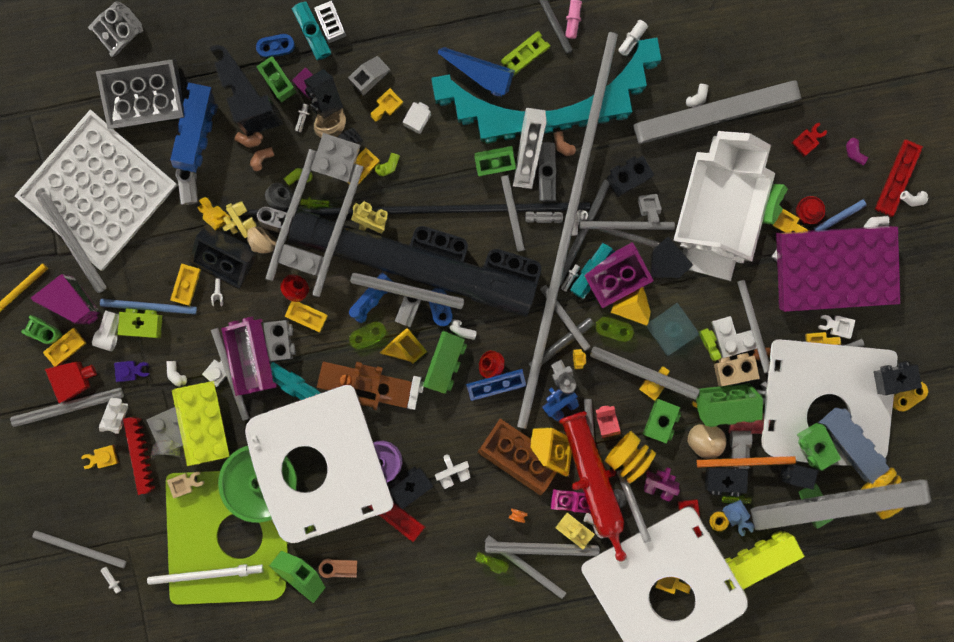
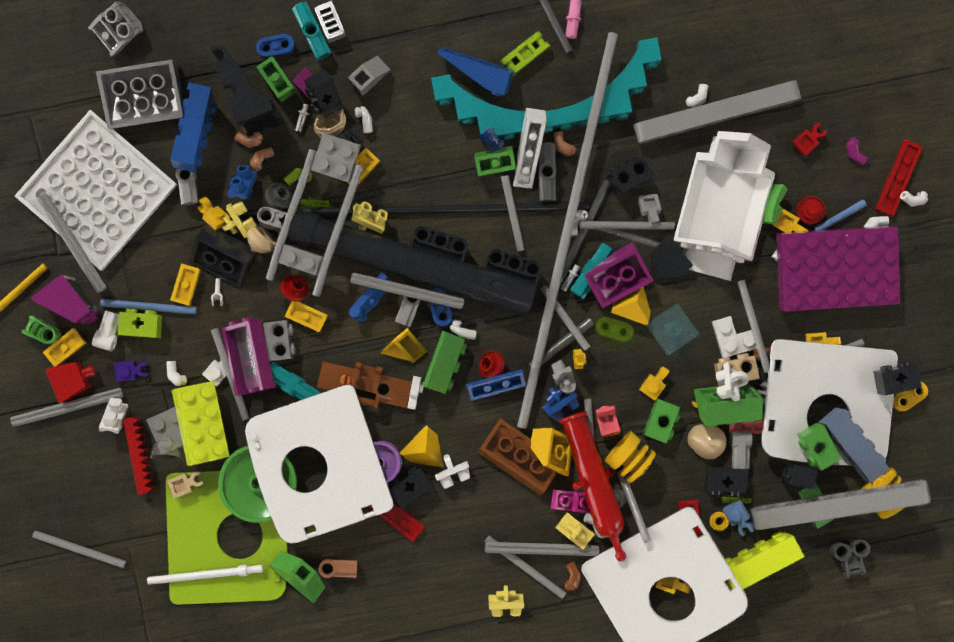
yellow plate [81,445,119,469] -> none
white piece [101,567,121,594] -> none
clear neon green plate [349,322,386,349] -> none
yellow plate [371,88,403,122] -> none
lime arm [375,153,400,176] -> none
white brick [403,102,431,134] -> none
clear neon green plate [475,552,509,574] -> none
orange bush [508,508,527,523] -> none
light grey axle [525,212,563,223] -> none
light grey axle [590,347,700,399] -> none
white axle [618,20,648,56] -> none
magenta hips [644,467,680,502] -> none
orange piece [697,456,796,468] -> none
lime plate [698,328,722,361] -> none
white plate [818,315,855,339] -> none
none -> blue hips [227,165,258,199]
none -> white arm [355,106,373,133]
none -> yellow slope [400,425,444,467]
none -> clear blue bush [479,127,504,153]
none -> light yellow hips [489,585,524,617]
none -> dark orange arm [565,561,581,591]
none -> white hips [716,362,748,402]
none -> dark grey piece [829,538,870,579]

